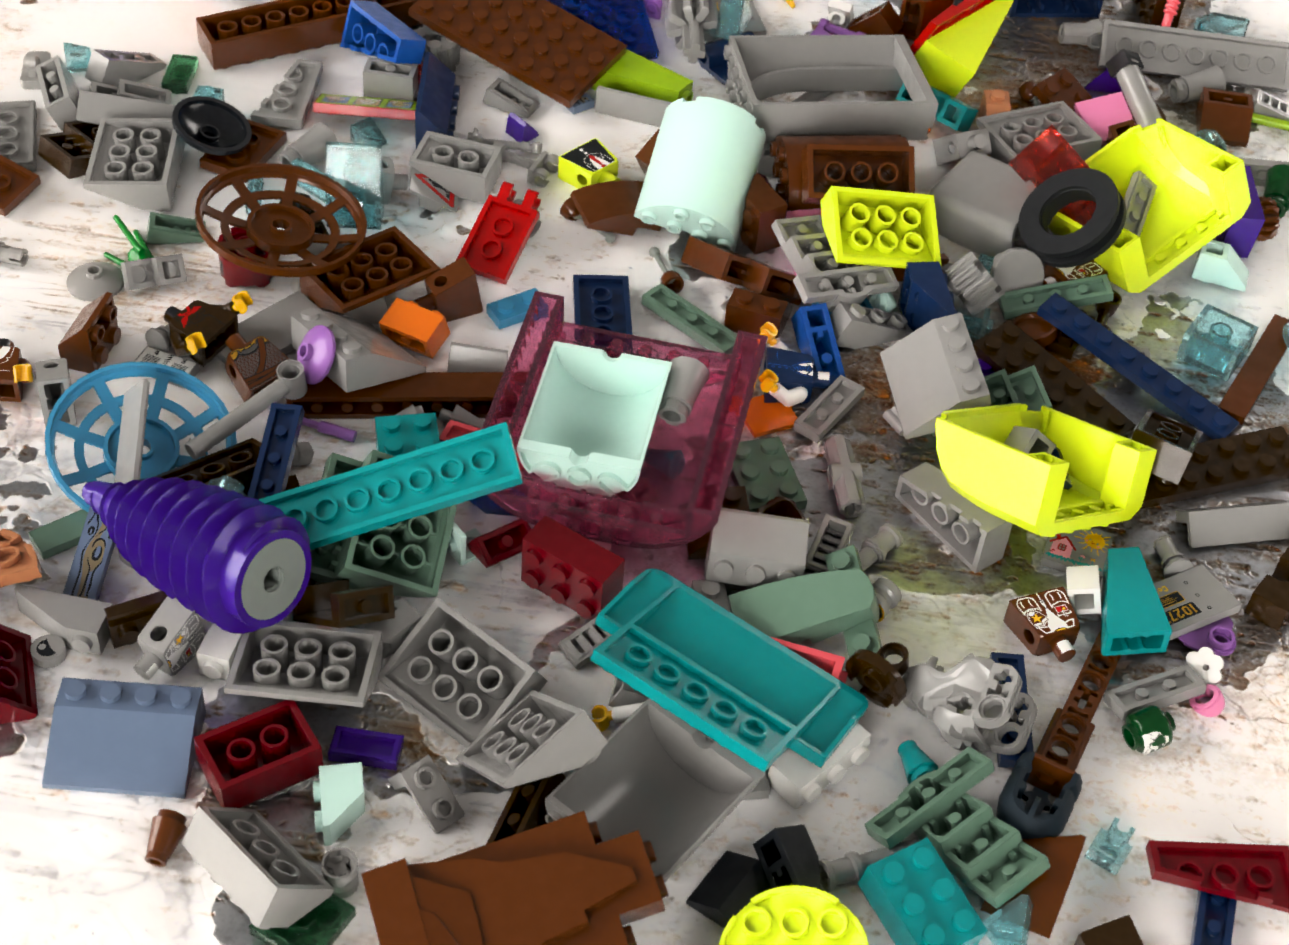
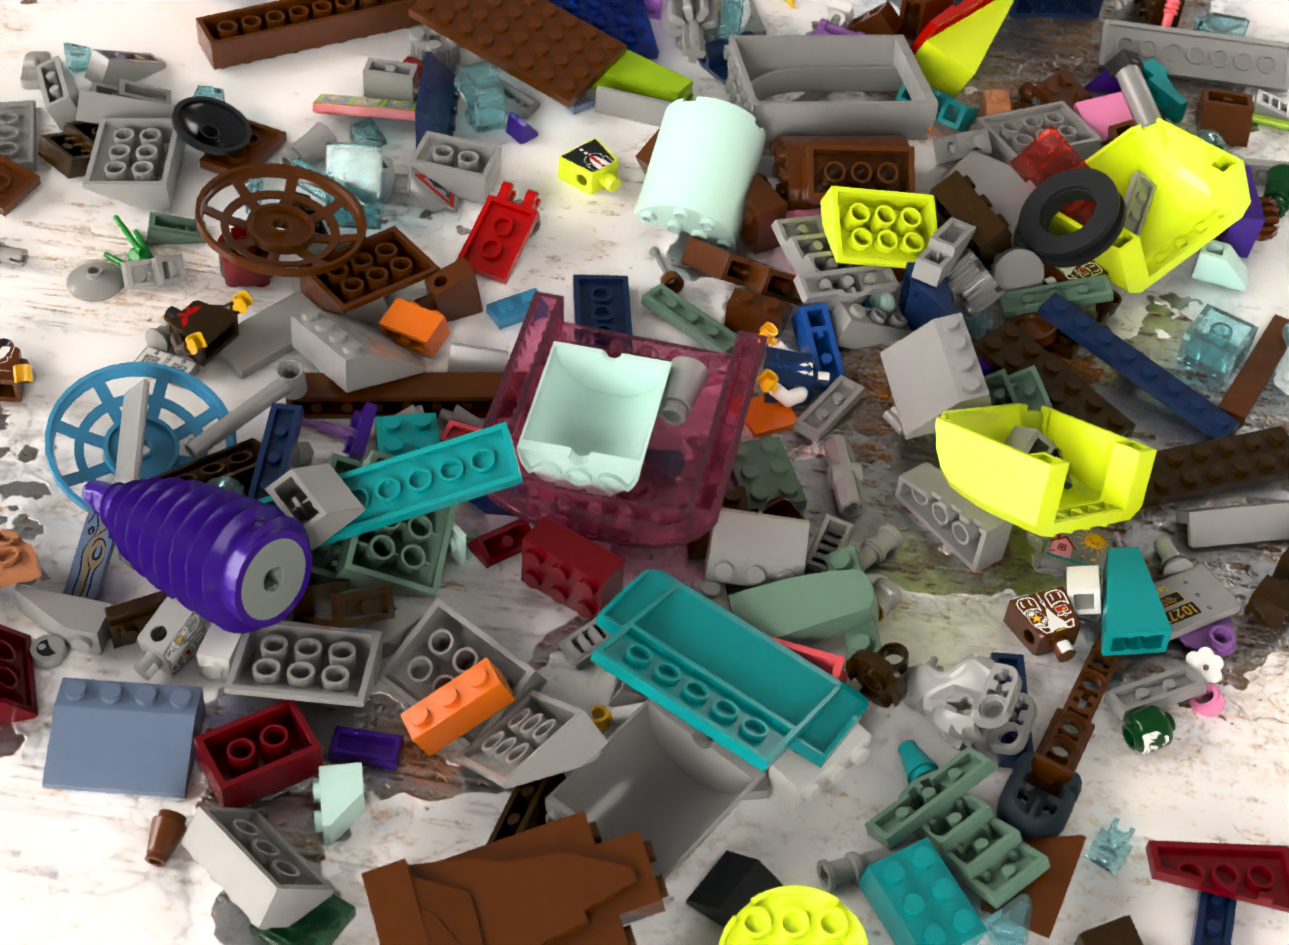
sand green tile [28,509,88,560] -> none
light grey torso [35,358,77,428] -> none
reddish brown slope [58,292,121,373] -> none
clear green plate [161,54,199,94] -> none
torso [225,333,289,402] -> none
light grey wing [251,59,323,129] -> none
medium lavender dish [297,325,336,385] -> none
light grey wheel [321,847,359,899] -> none
blue wedge [340,0,427,64] -> none
light grey bracket [388,754,465,833] -> none
light grey piece [467,128,542,154] -> none
light grey bar [493,141,559,188] -> none
reddish brown hinge [560,197,616,243] -> none
reddish brown slope [570,180,662,236] -> none
black slope [753,824,821,890] -> none
light grey piece [1059,19,1103,50] -> none
dark brown slope [1131,408,1203,485] -> none
light grey plant [1168,65,1226,103] -> none
none -> light grey slope [265,463,366,551]
none -> dark purple plate [342,402,378,461]
none -> orange brick [400,657,517,756]
none -> clear light blue brick [455,61,506,134]
none -> light grey slope [911,217,976,288]
none -> dark brown brick [931,170,1012,268]
none -> teal slope [1141,59,1188,124]

